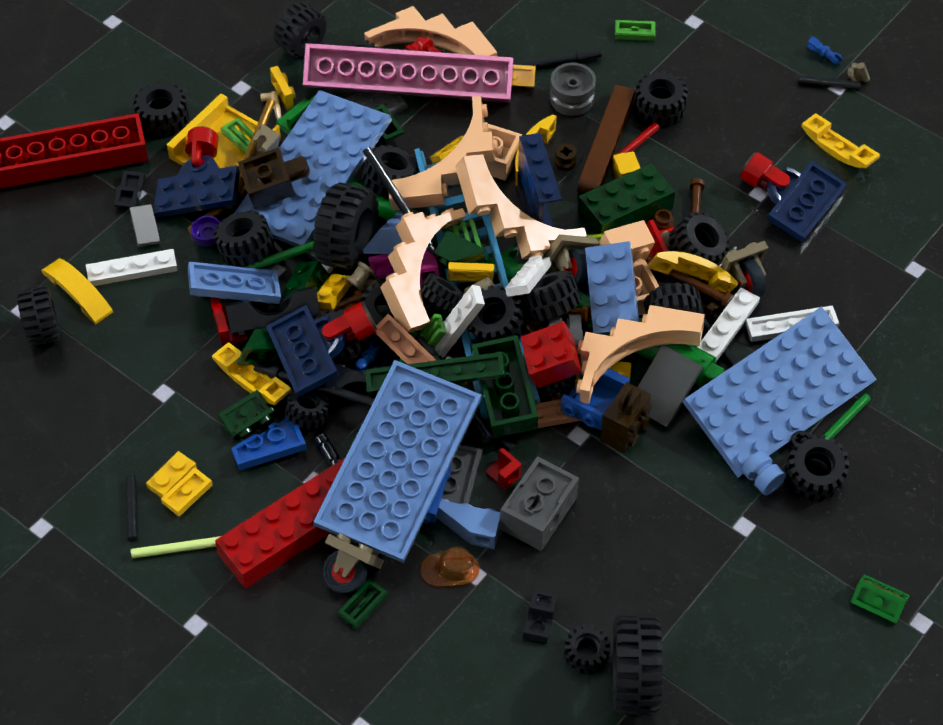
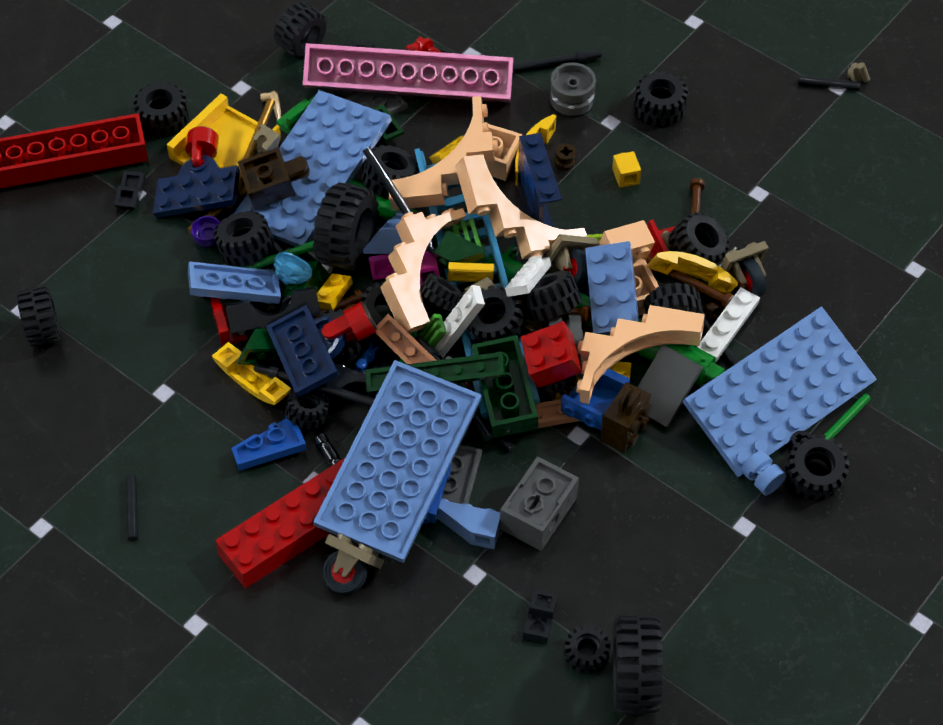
yellow slope [41,258,113,325] -> none
white plate [86,249,178,286] -> none
light grey slope [129,204,160,247] -> none
yellowish green bar [131,536,221,559] -> none
yellow plate [146,451,197,498] -> none
yellow plate [161,467,213,517] -> none
dark green bracket [217,390,275,439] -> none
bright green tile [221,118,254,154] -> none
yellow plate [270,66,296,110] -> none
dark green tile [337,578,388,630] -> none
dark tan piece [346,261,382,293] -> none
light nougat arch [364,6,497,56] -> none
clear orange piece [421,546,480,587] -> none
red panel [486,447,522,491] -> none
yellow plate [511,65,536,88] -> none
reddish brown beam [577,85,636,194] -> none
dark green brick [578,163,675,234] -> none
red bar [612,123,660,160] -> none
bright green tile [615,20,655,41] -> none
reddish brown plate [652,209,674,230] -> none
dark blue plate [739,152,847,243] -> none
white plate [745,305,839,342] -> none
yellow slope [801,113,880,168] -> none
blue piece [806,36,843,65] -> none
green panel [850,574,910,624] -> none
none -> dark azure hat [274,252,312,285]

